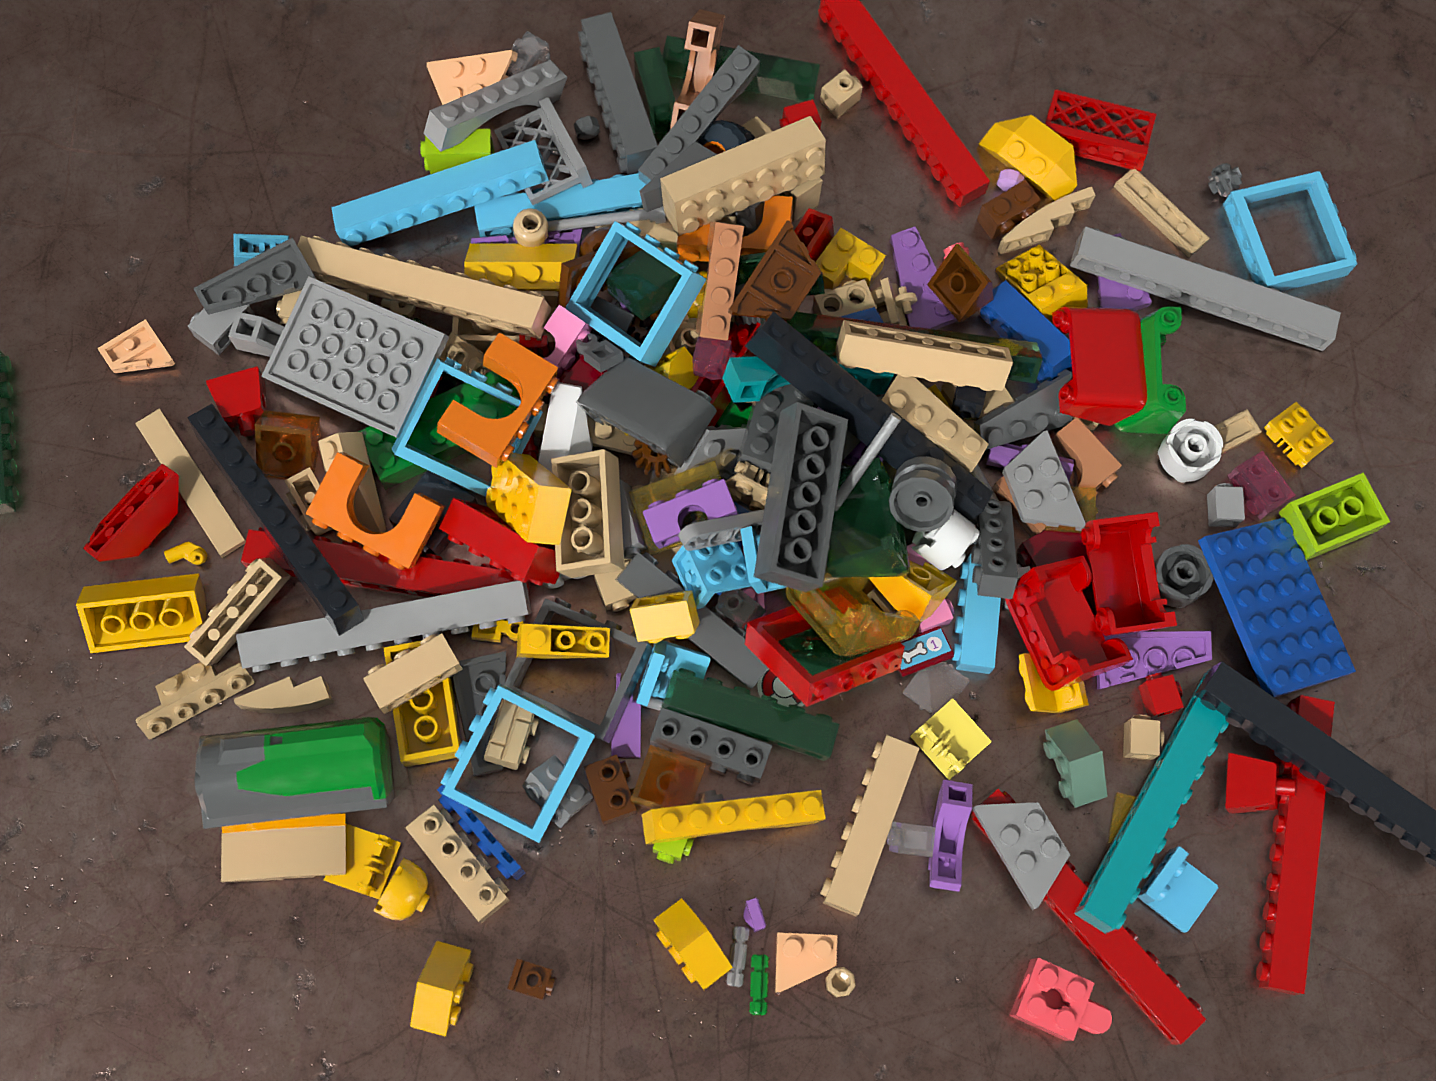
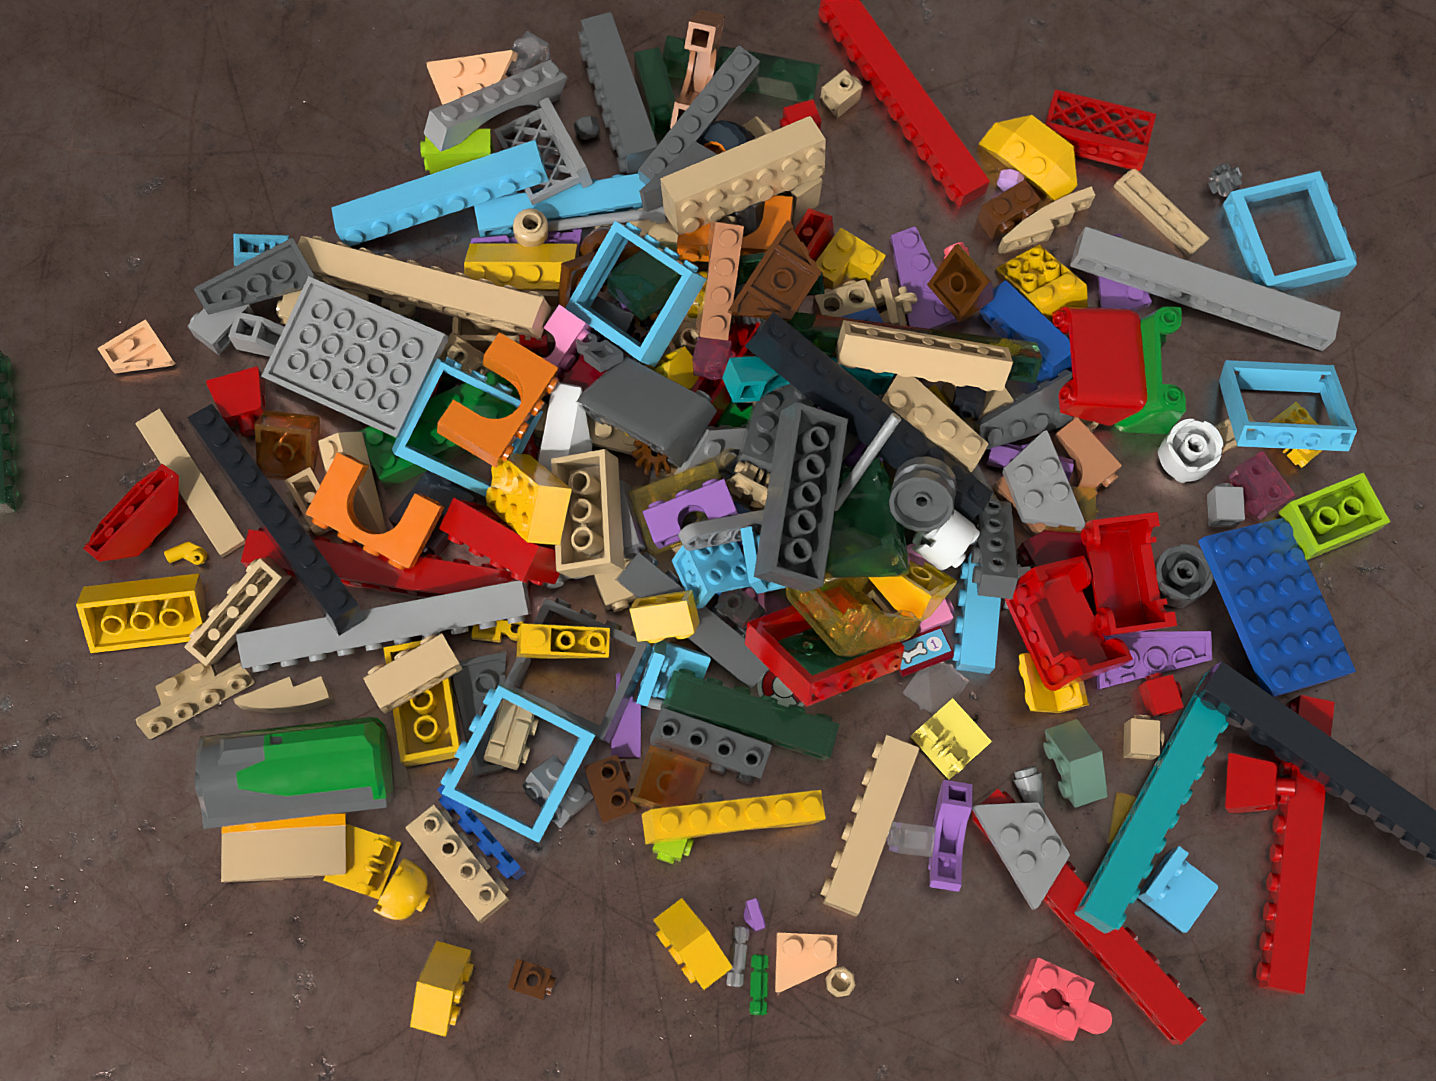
none -> light grey cone [1013,766,1045,808]
none -> medium azure window [1219,360,1357,451]

